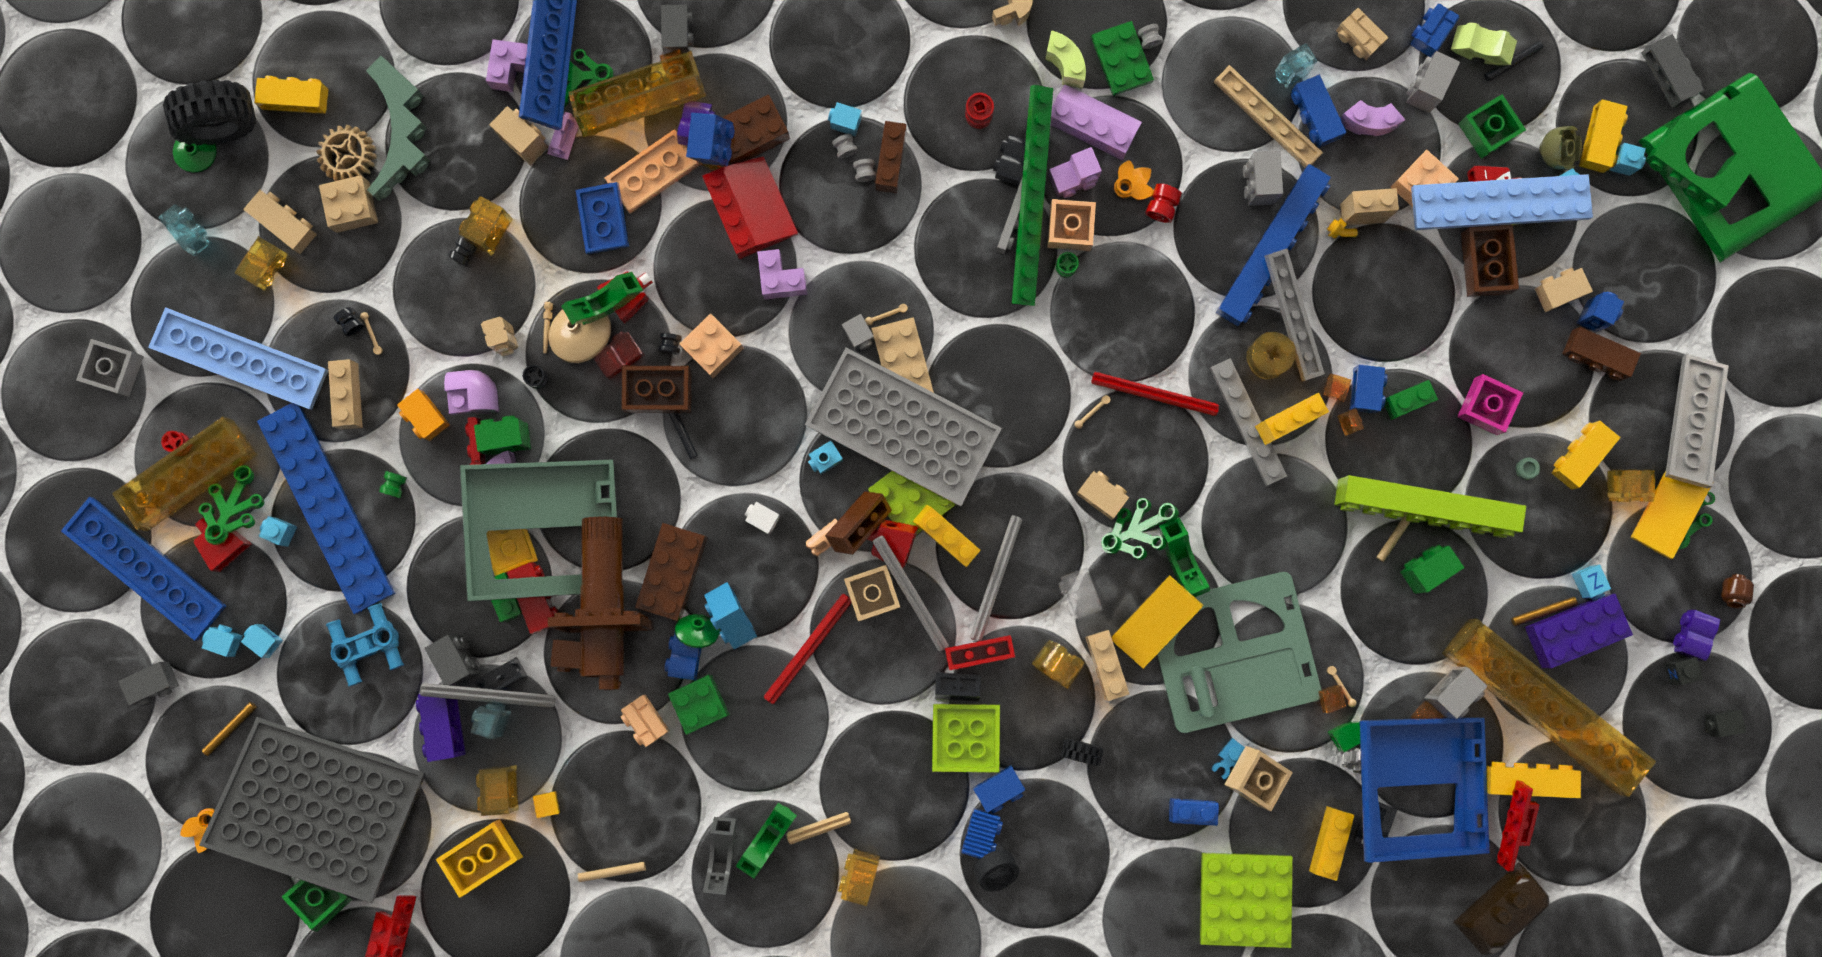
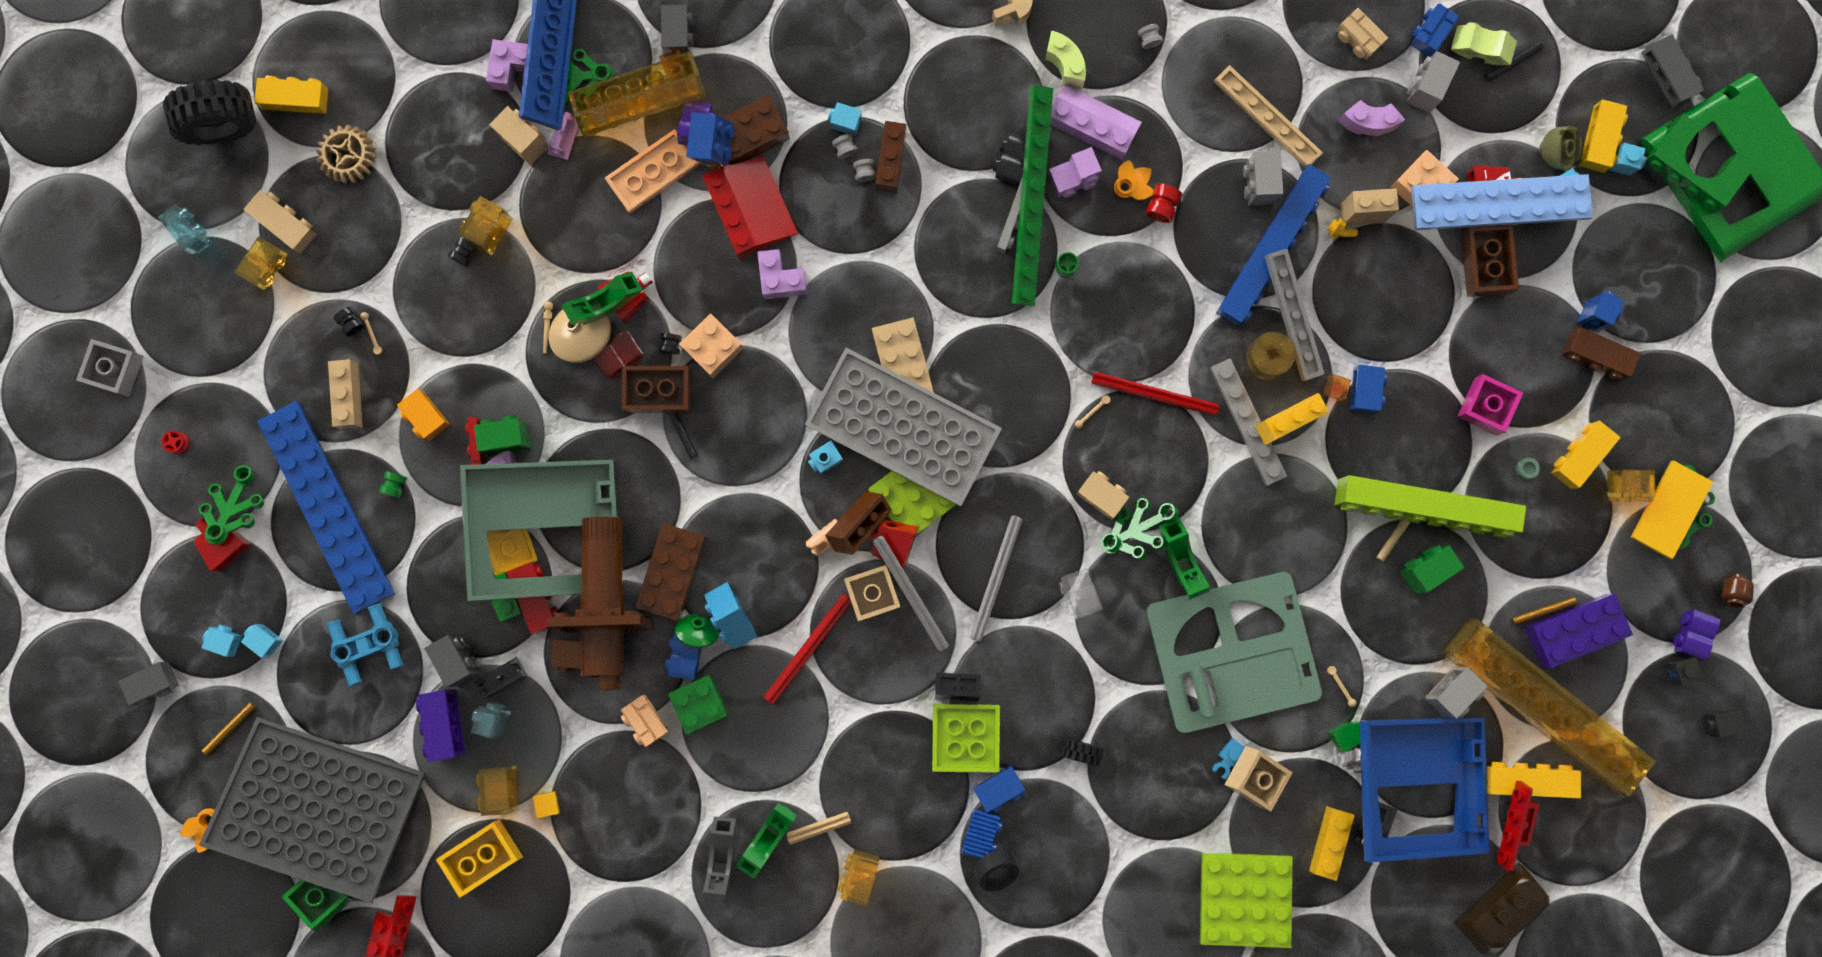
blue plate [61,497,226,641] -> none
clear yellow brick [112,417,257,531] -> none
light blue plate [148,307,328,410] -> none
green dish [173,140,217,173] -> none
medium azure brick [259,516,297,547] -> none
tan brick [319,175,378,233] -> none
sand green arch [366,56,430,201] -> none
light grey axle [420,683,556,708] -> none
lavender brick [444,370,499,415] -> none
tan brick [481,317,519,356] -> none
black wheel [522,365,549,389] -> none
blue tile [575,182,629,255] -> none
tan bar [578,862,646,882] -> none
white brick [745,502,781,535] -> none
light grey brick [842,314,874,351] -> none
tan hinge [865,304,908,325] -> none
yellow brick [913,505,981,567] -> none
red brick [945,635,1015,670] -> none
red wheel [965,93,994,129] -> none
clear yellow brick [1031,640,1085,689] -> none
light nougat brick [1047,199,1096,251] -> none
tan brick [1085,630,1129,701] -> none
green plate [1091,21,1154,96] -> none
yellow tile [1111,575,1203,669] -> none
blue brick [1169,798,1219,826] -> none
clear light blue brick [1275,43,1317,88] -> none
blue brick [1291,74,1346,148] -> none
clear orange plate [1318,685,1346,713] -> none
clear orange plate [1338,408,1364,436] -> none
green brick [1384,380,1438,420] -> none
clear orange plate [1410,701,1444,719] -> none
green brick [1458,94,1526,159] -> none
tan brick [1535,268,1593,312] -> none
medium azure brick [1572,564,1611,600] -> none
light grey plate [1665,354,1729,489] -> none

